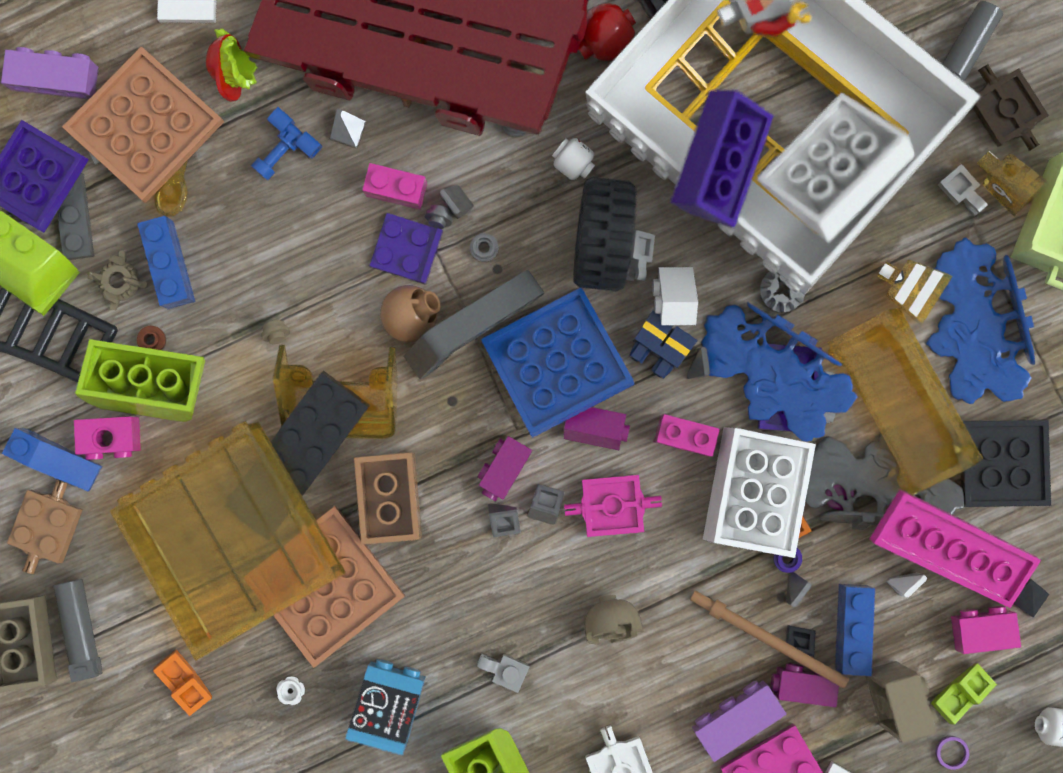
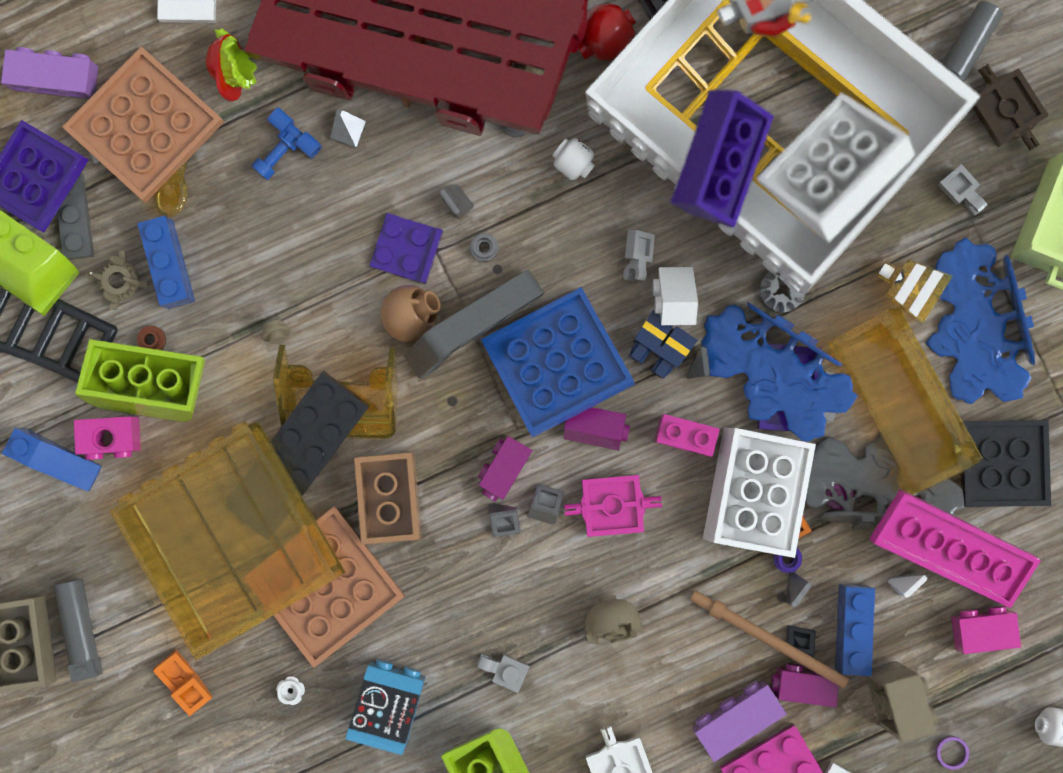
medium nougat plate [7,479,83,574] -> none
dark pink brick [362,163,427,210] -> none
flat silver plate [425,205,453,229] -> none
black tyre [573,177,637,292] -> none
lime slope [931,663,997,725] -> none
clear yellow torso [977,151,1046,217] -> none
black slope [1014,579,1050,618] -> none

